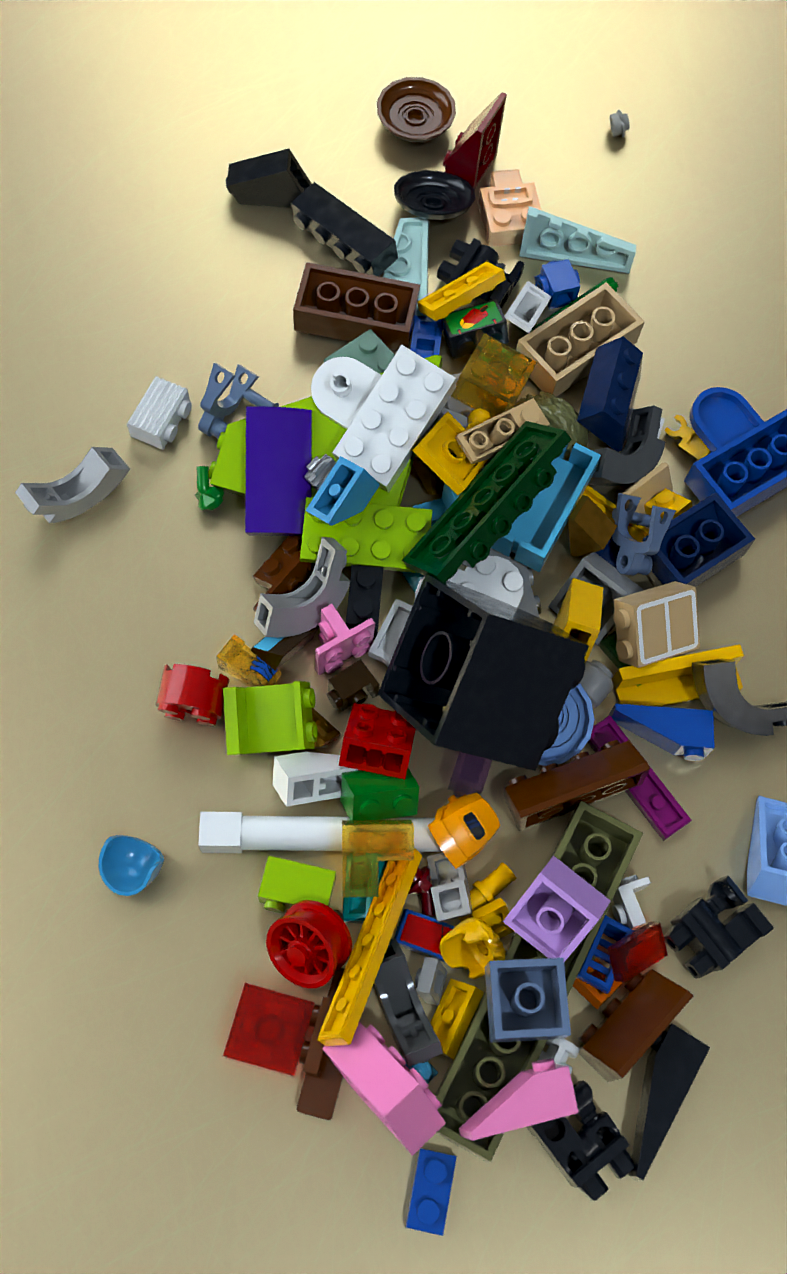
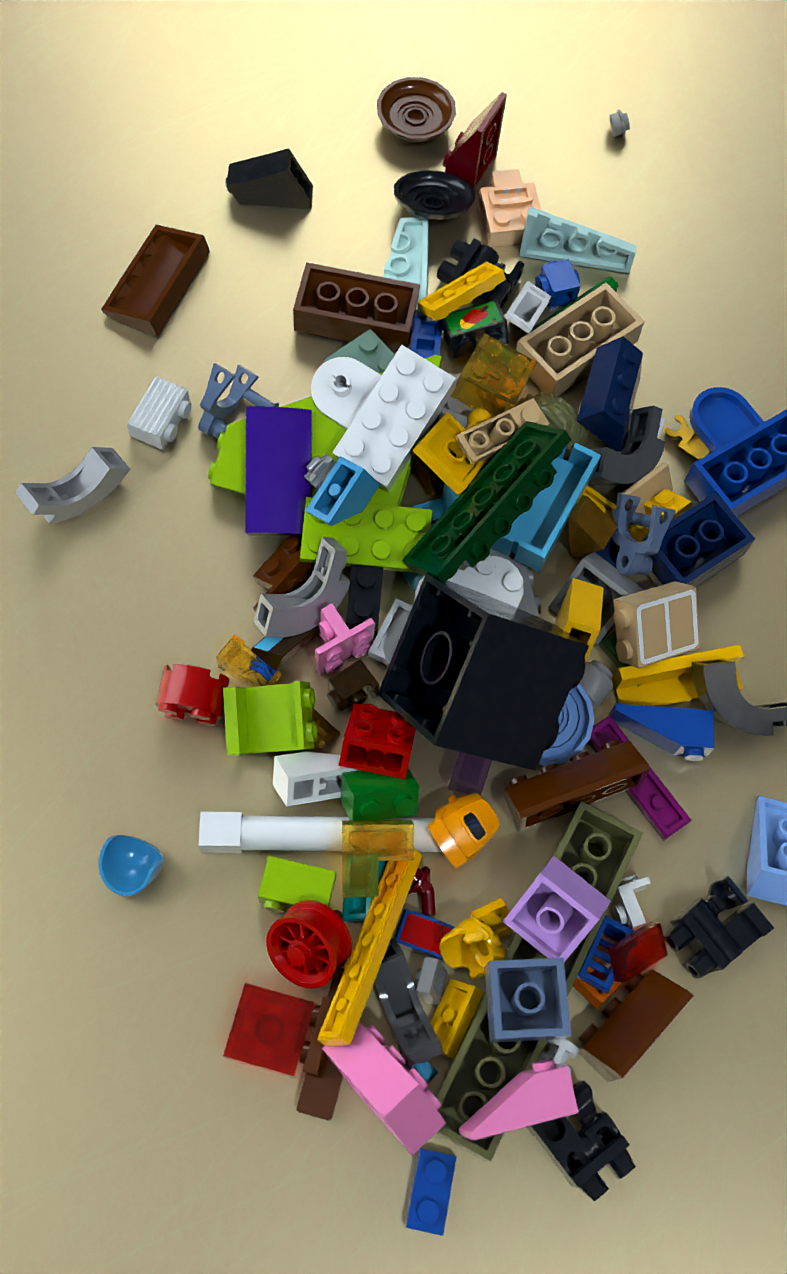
green plate [195,466,225,511] -> none
black brick [291,182,398,276] -> none
light grey slope [427,852,472,922] -> none
yellow pin [459,862,517,922] -> none
black slope [629,1024,710,1181] -> none
none -> reddish brown slope [101,224,210,337]

